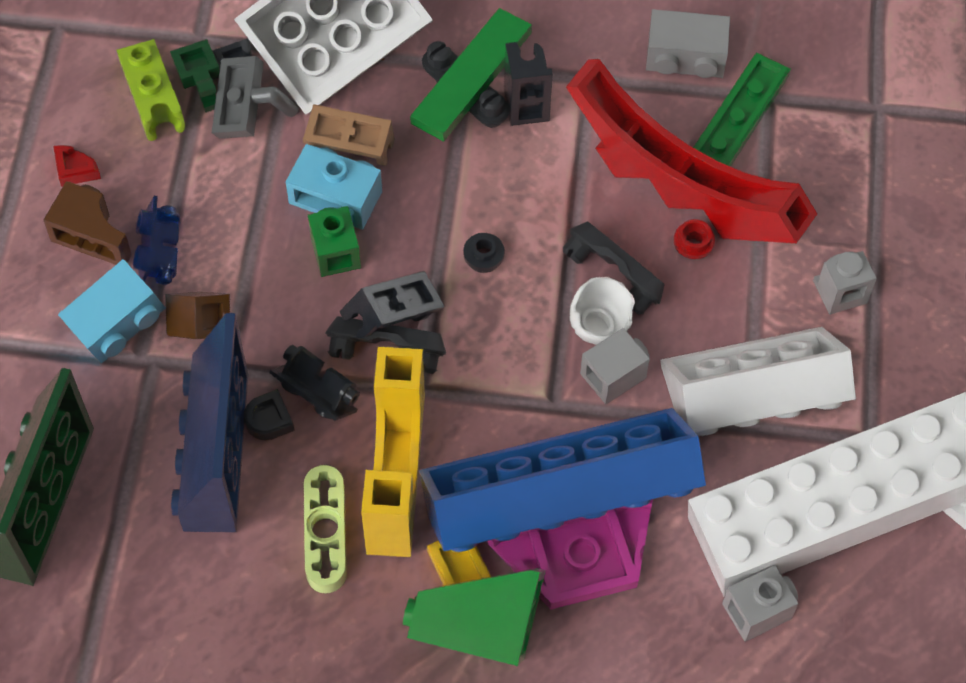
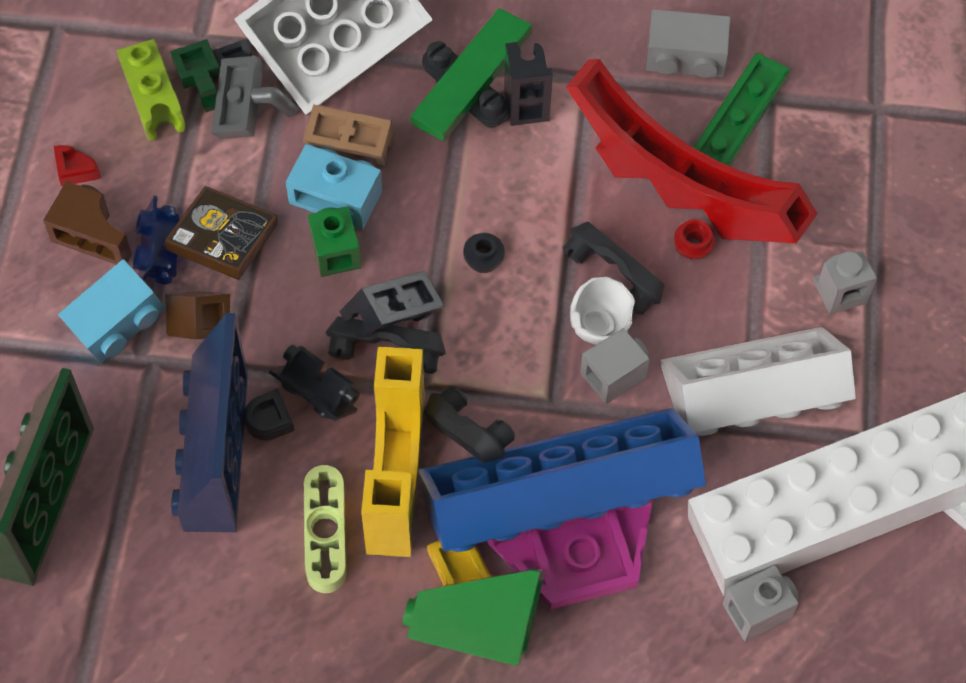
none -> tile [165,186,278,280]
none -> black piece [423,385,515,463]

